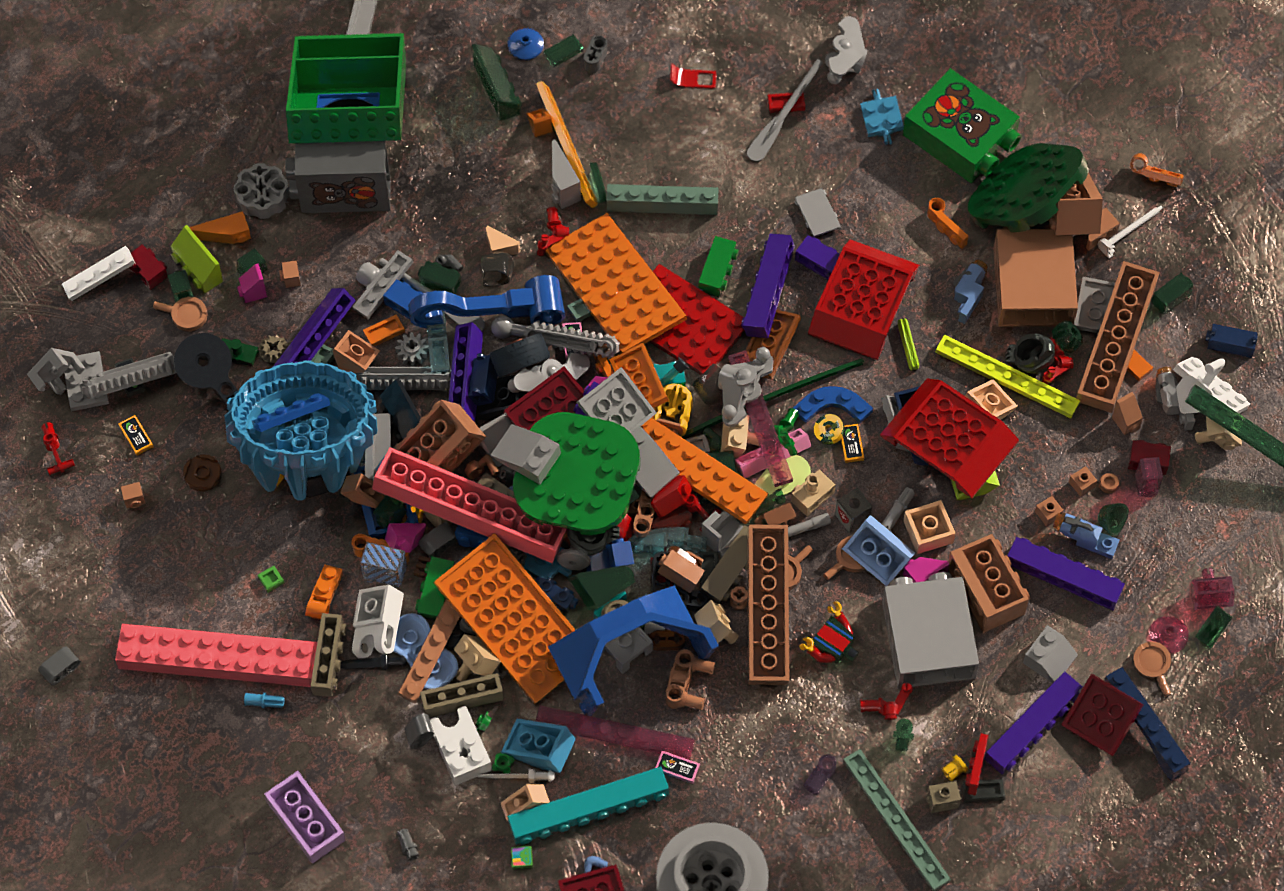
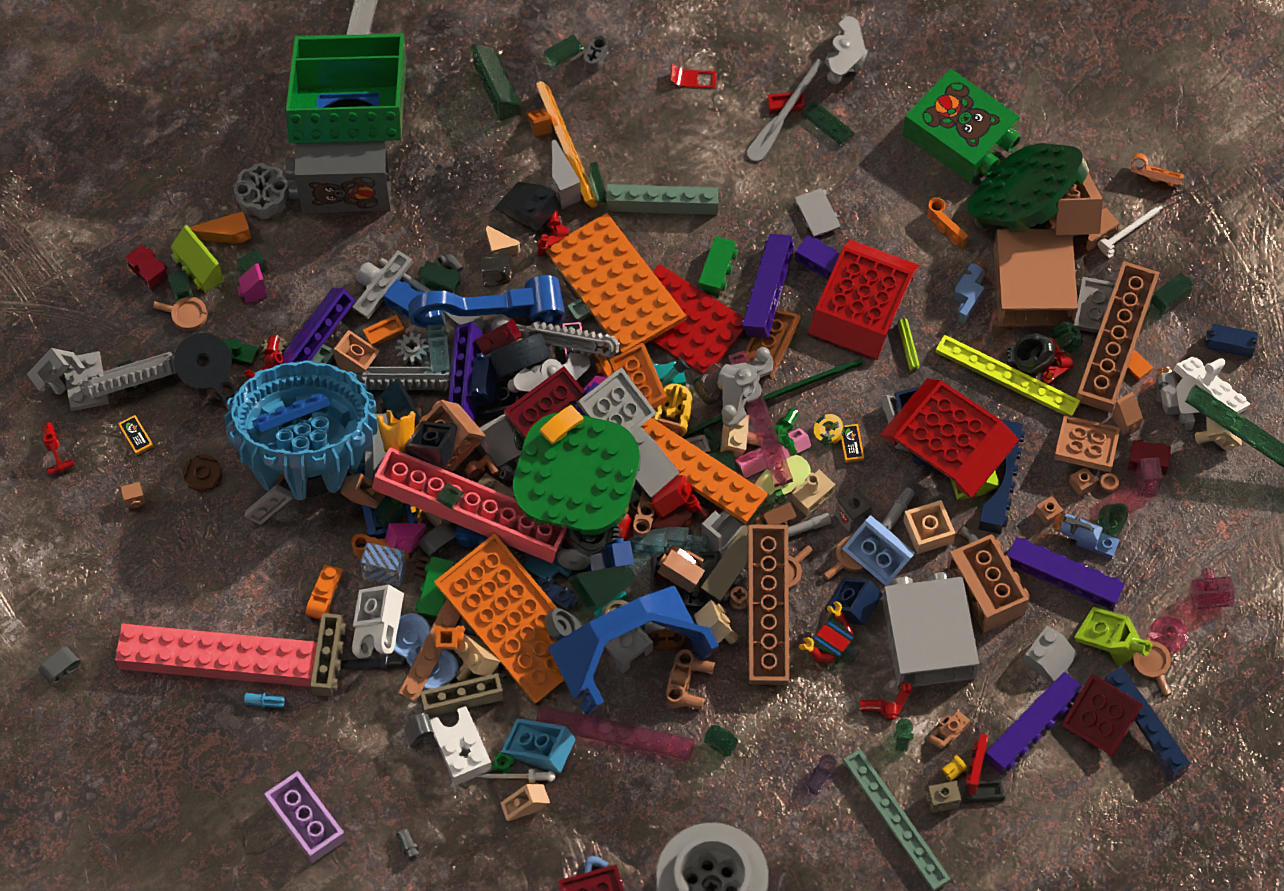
white plate [62,246,135,301] -> none
bright green tile [257,566,284,593] -> none
nougat plate [279,260,301,288] -> none
green plate [475,712,492,732] -> none
light grey slope [490,424,561,484] -> none
blue dish [508,29,544,60] -> none
teal brick [508,767,669,845] -> none
tile [511,846,533,869] -> none
tile [656,751,700,784] -> none
blue plate [793,386,874,423] -> none
dark azure plate [860,89,904,145] -> none
dark pink slope [903,557,950,583] -> none
light nougat slope [965,380,1018,420] -> none
clear green slope [1195,606,1233,648] -> none
none -> red pin [244,335,283,379]
none -> light grey plate [244,484,293,525]
none -> light orange hair [377,410,415,454]
none -> black slope [405,421,457,468]
none -> orange piece [434,625,465,650]
none -> clear green plate [436,483,464,510]
none -> dark red brick [475,319,522,355]
none -> black slope [495,182,560,231]
none -> light orange slope [539,405,584,444]
none -> dark grey piece [545,608,584,640]
none -> clear green gear [704,725,738,756]
none -> clear green tile [802,100,854,146]
none -> dark blue slope [825,578,883,625]
none -> nougat piece [928,710,971,748]
none -> dark grey arm [959,526,979,543]
none -> dark blue arch [978,419,1025,534]
none -> nougat plate [1054,415,1120,472]
none -> lime plate [1074,607,1152,666]

